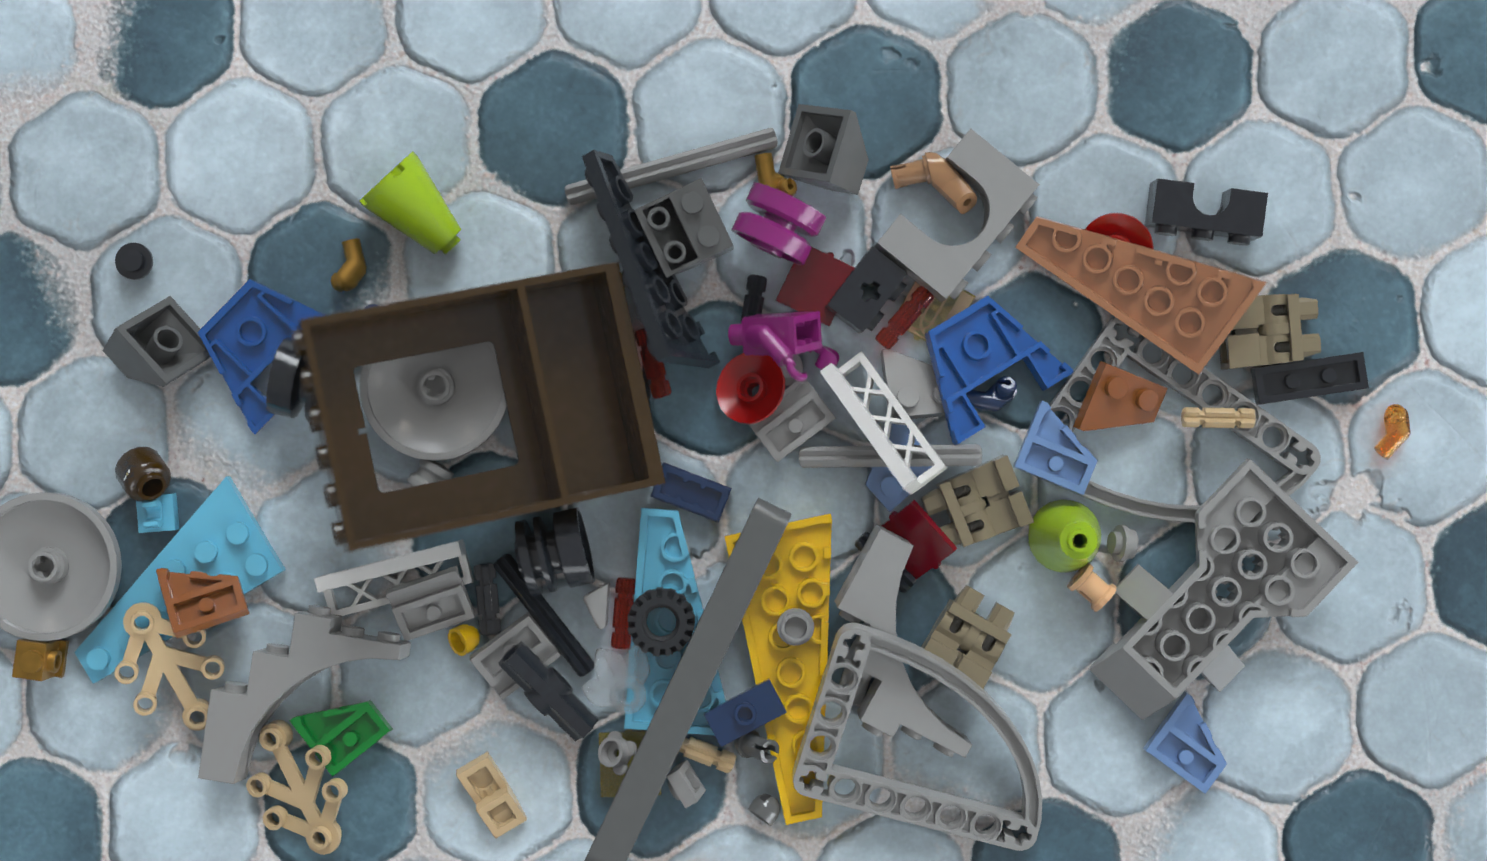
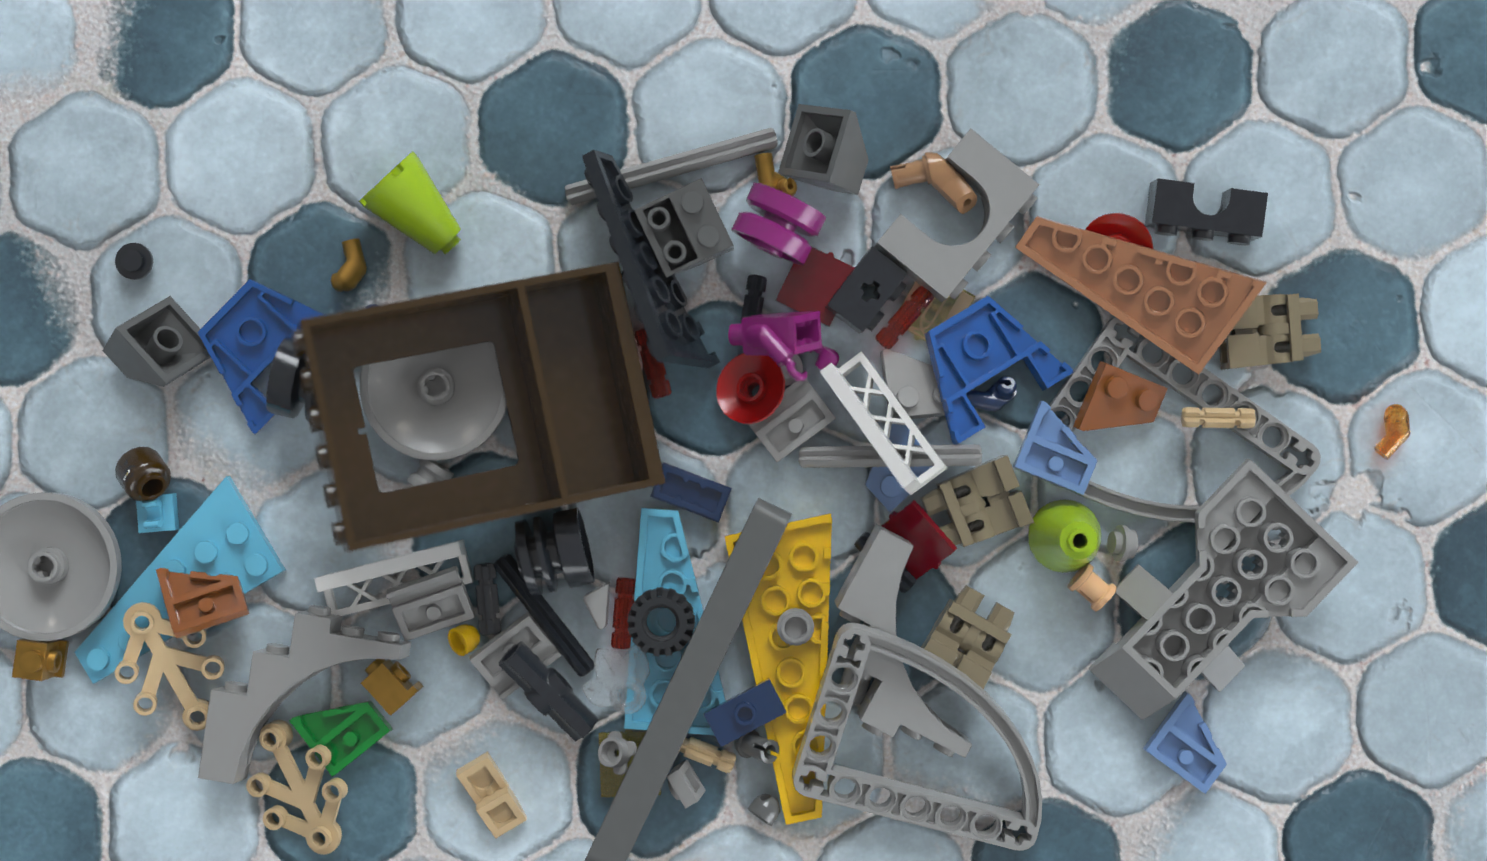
black plate [1250,352,1369,405] -> none
none -> pearl gold brick [361,659,424,716]

